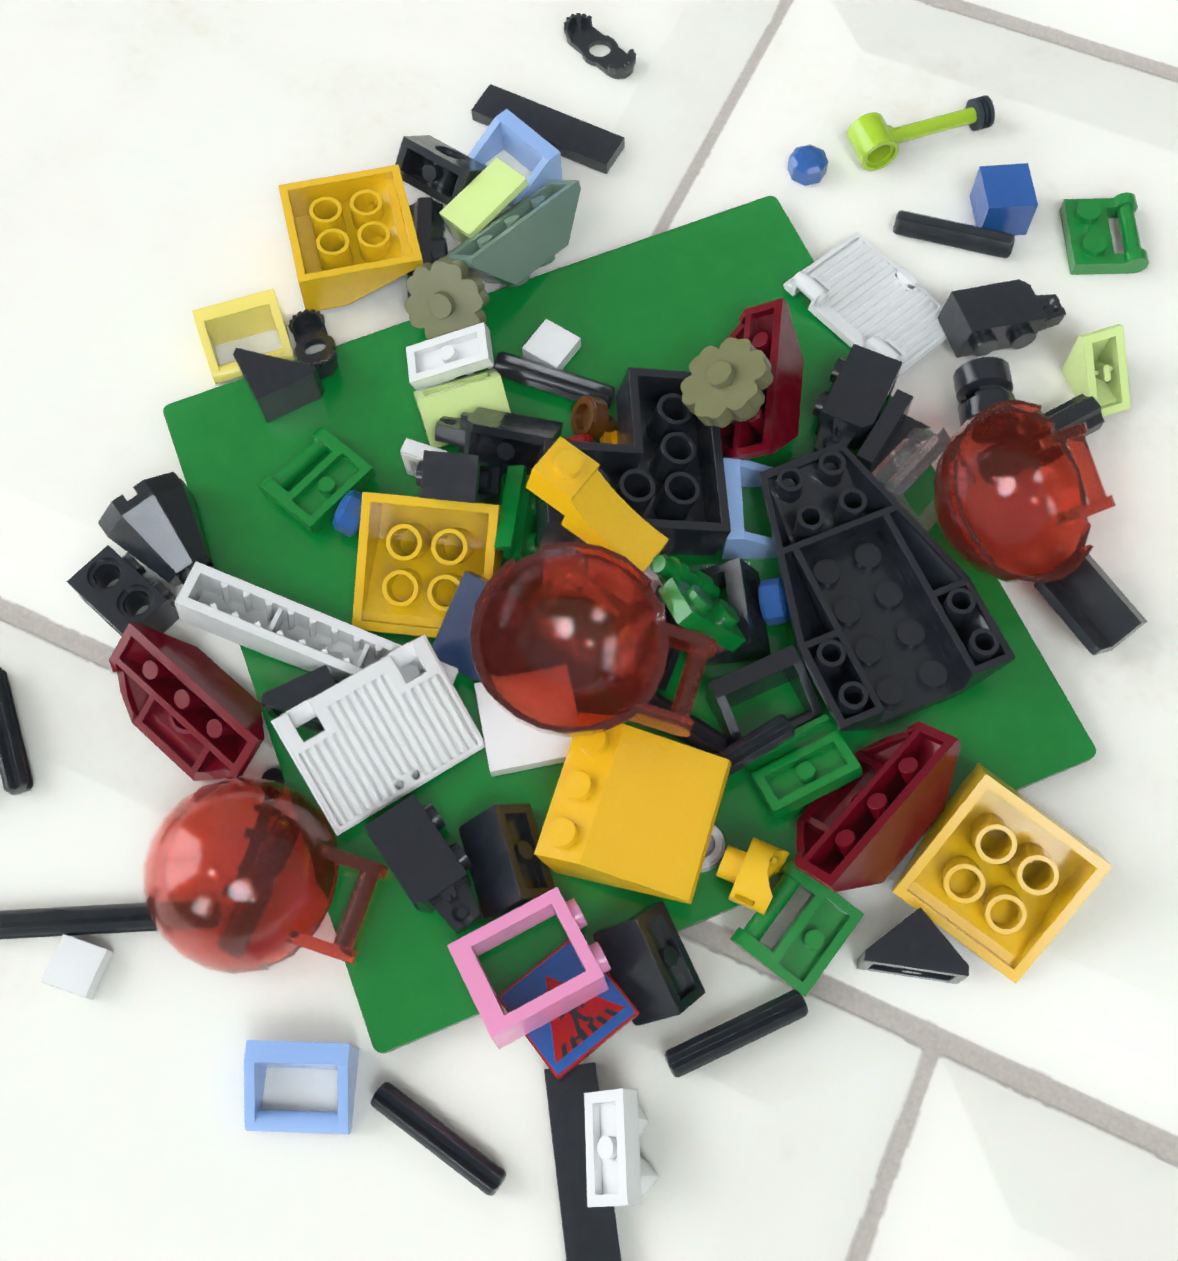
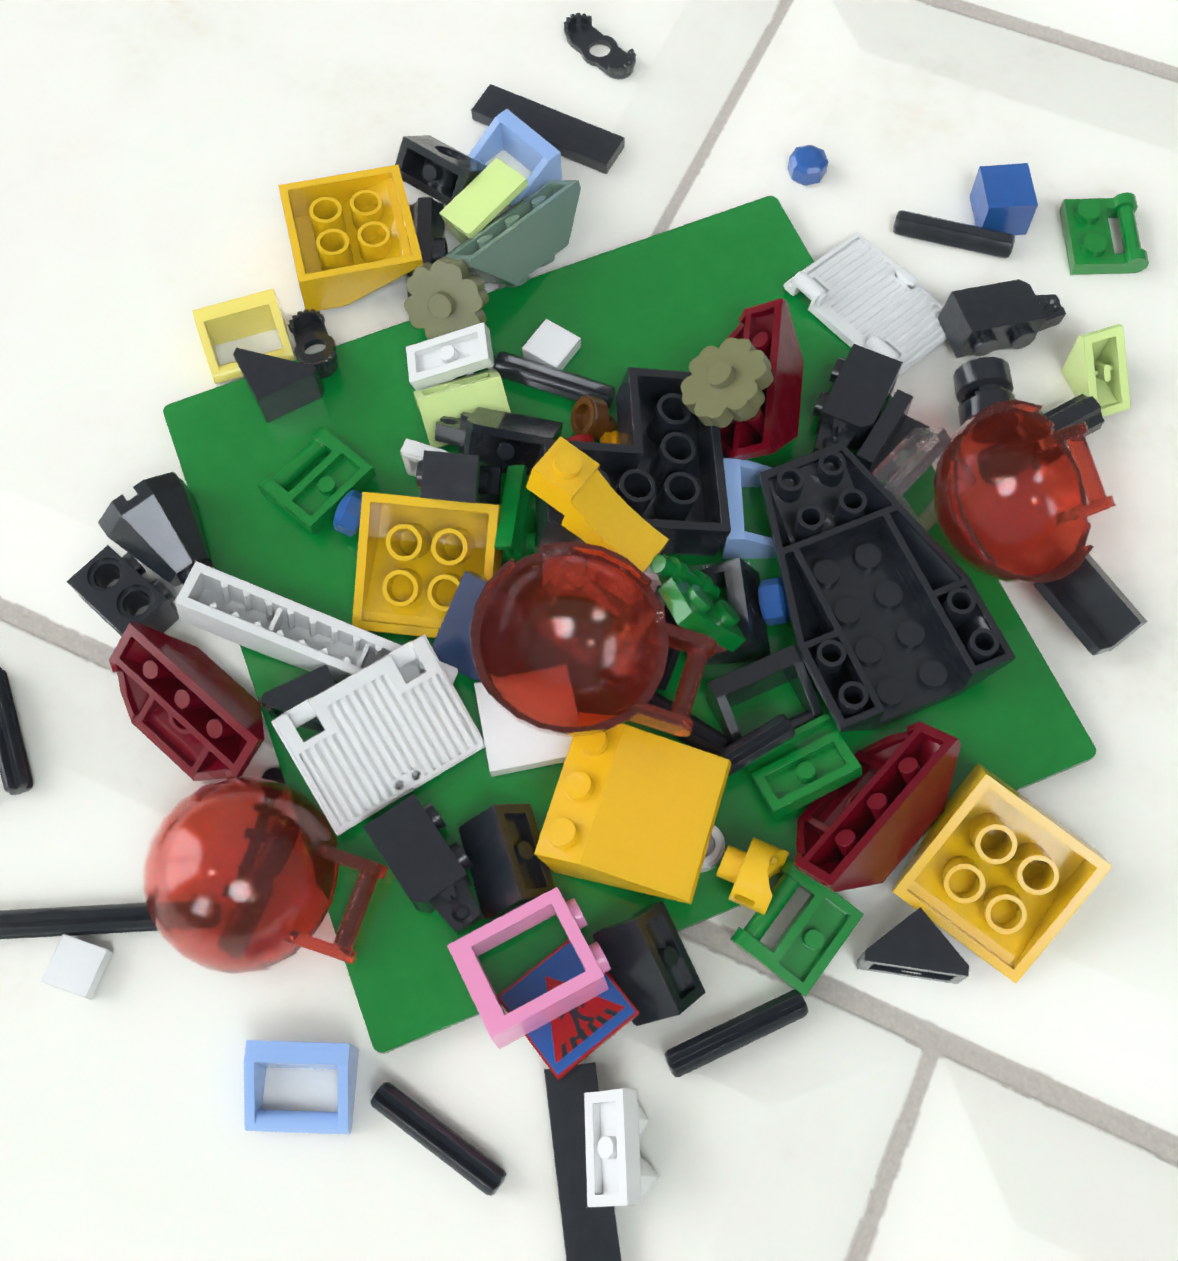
lime piece [847,95,995,171] -> none

